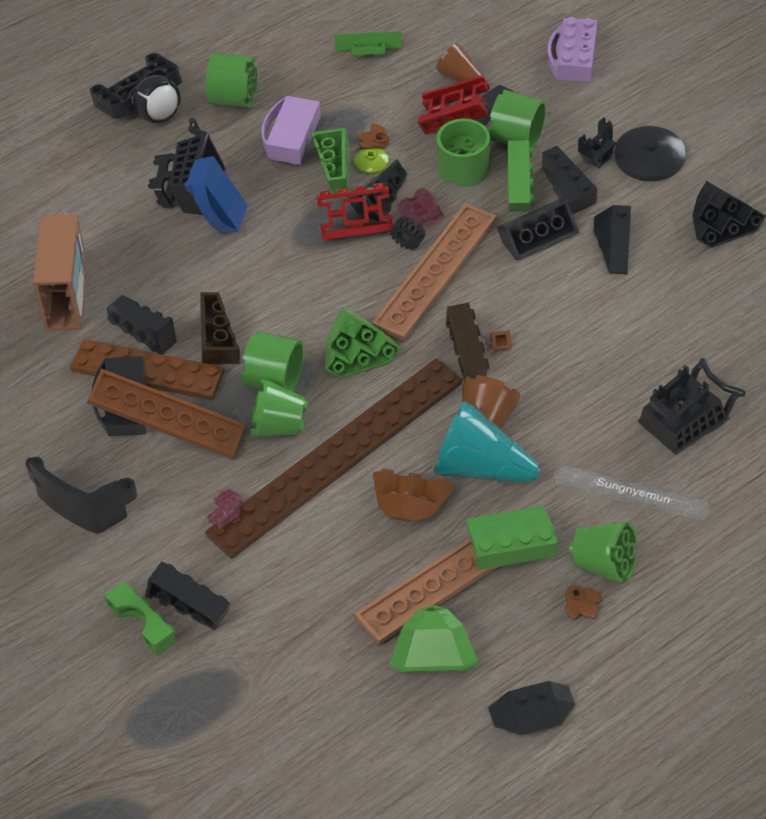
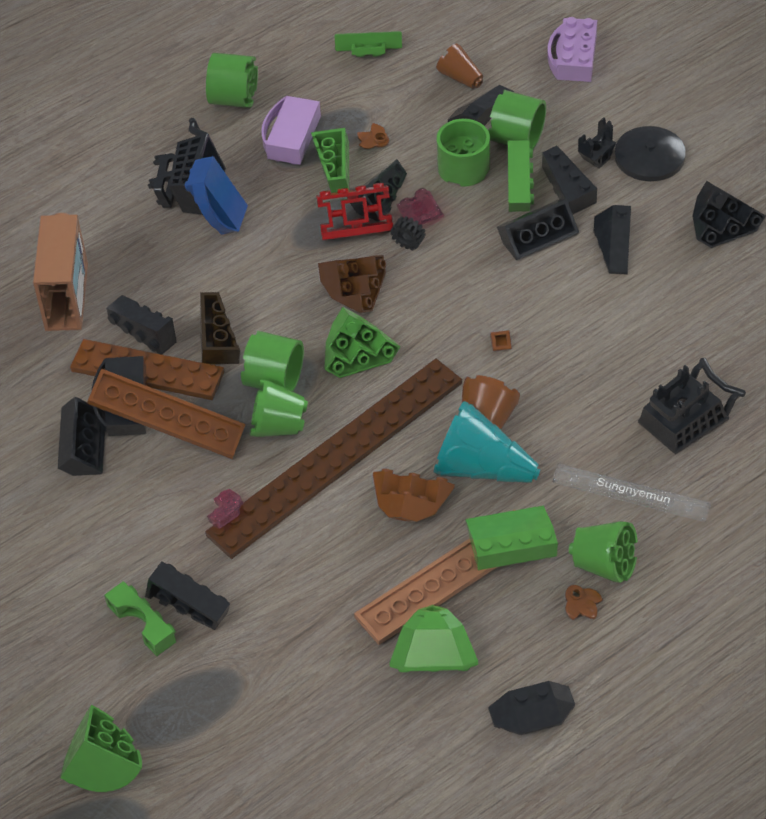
black panel [26,457,137,534] -> none
black beam [90,53,182,123] -> none
lime dish [354,147,389,174] -> none
nougat plate [372,203,496,341] -> none
red fence [417,75,490,134] -> none
dark brown wedge [445,302,489,381] -> none
none -> black slope [57,397,105,476]
none -> bright green brick [60,705,142,792]
none -> reddish brown brick [318,255,386,313]

